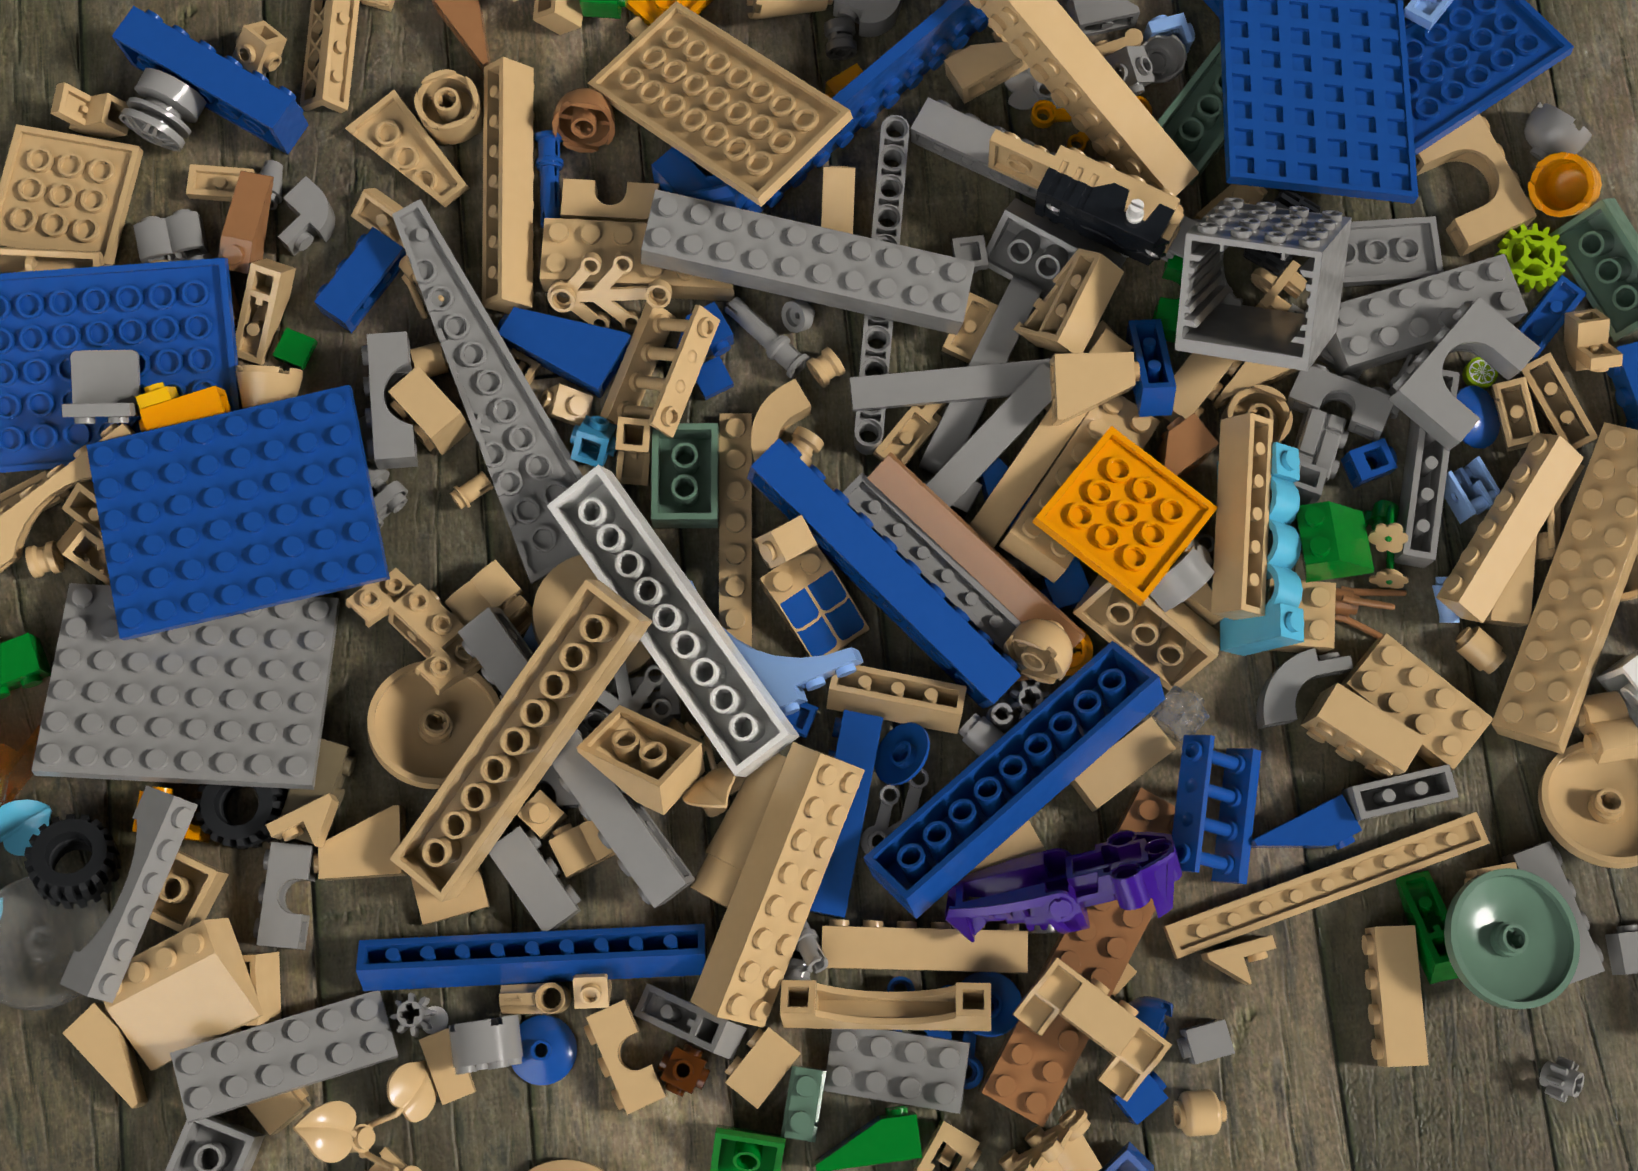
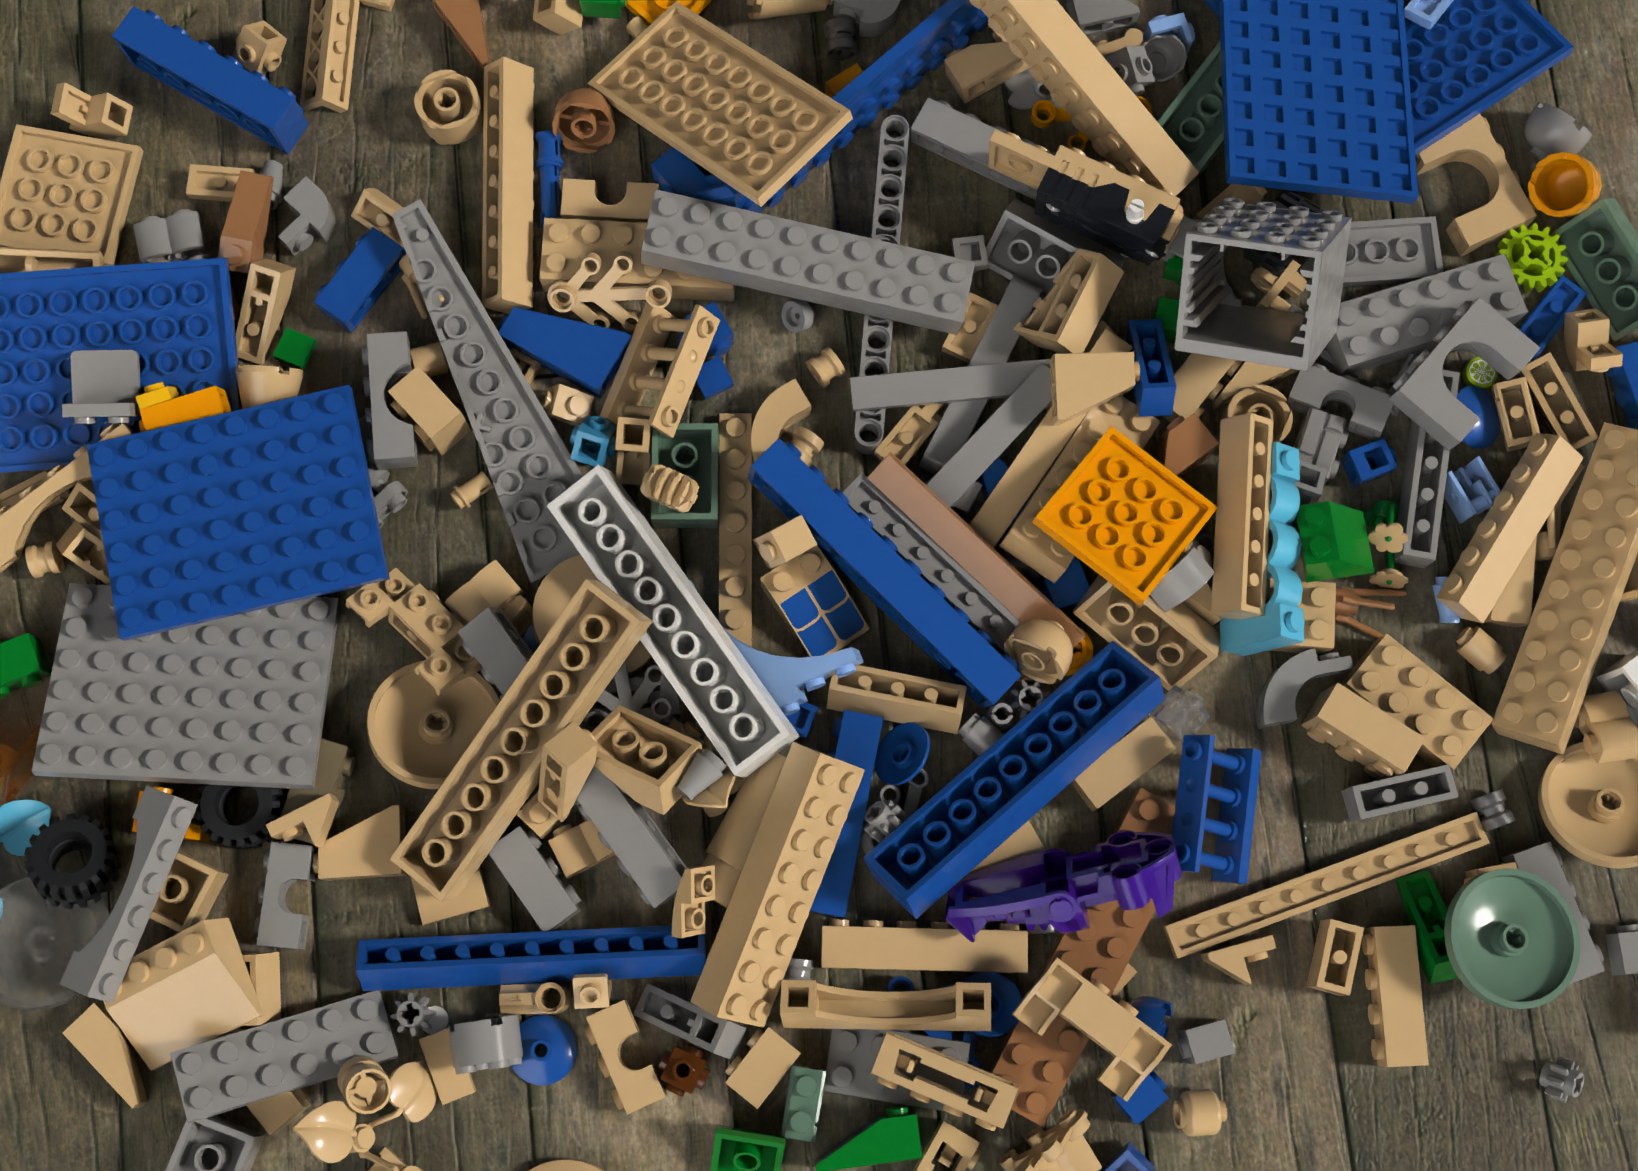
light grey wheel [119,68,206,152] -> none
tan wing [345,90,470,208] -> none
light grey pin [725,297,810,379] -> none
light grey pin [795,920,828,974] -> none
tan slope [821,165,856,234] -> none
blue slope [1251,794,1362,850] -> none
none -> tan wheel [337,1055,392,1114]
none -> tan slope [538,721,598,822]
none -> tan gear [640,464,700,513]
none -> tan slope [672,865,715,938]
none -> light grey cone [676,749,726,801]
none -> light grey gear [864,800,907,843]
none -> tan brick [871,1031,1020,1131]
none -> tan brick [1306,919,1364,996]
none -> flat silver wheel [1470,789,1515,832]

